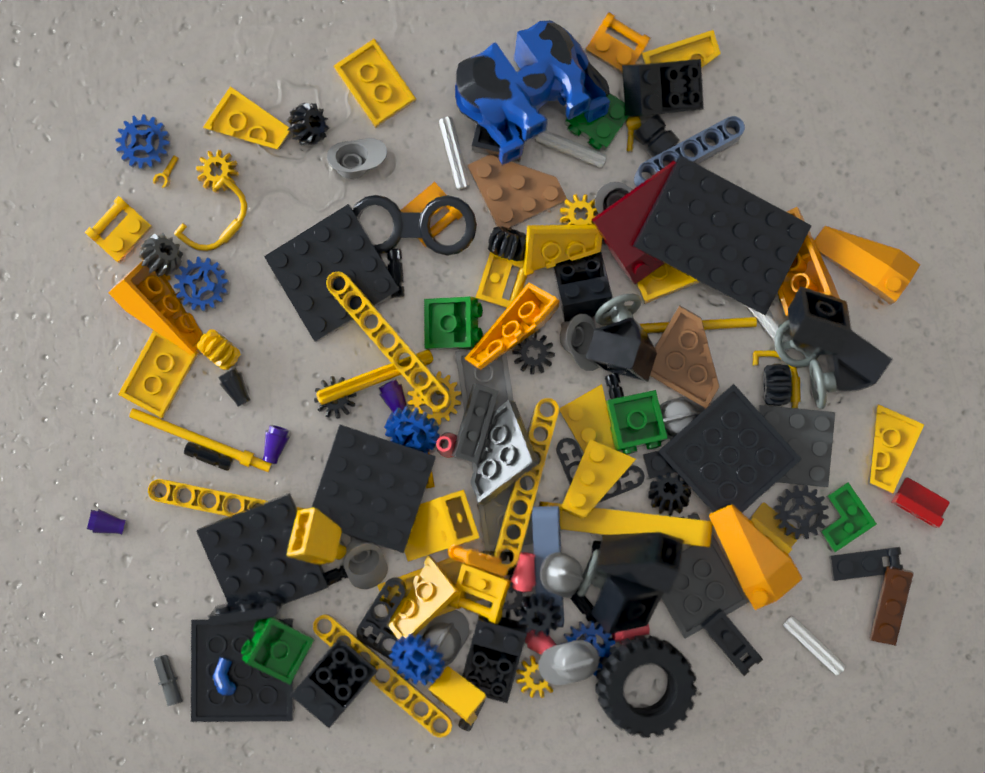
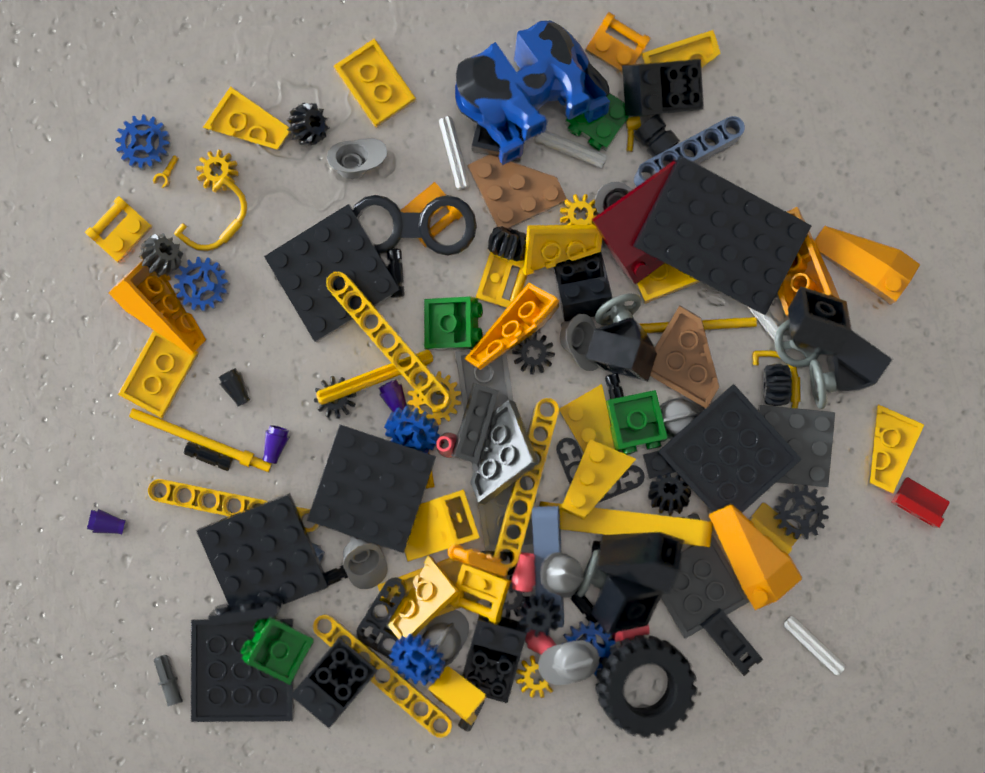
yellow gear [197,329,241,370] -> none
blue arm [213,657,236,696] -> none
yellow torso [287,508,346,565] -> none
green plate [820,482,877,552] -> none
black plate [829,547,903,581] -> none
reddish brown plate [870,566,914,646] -> none

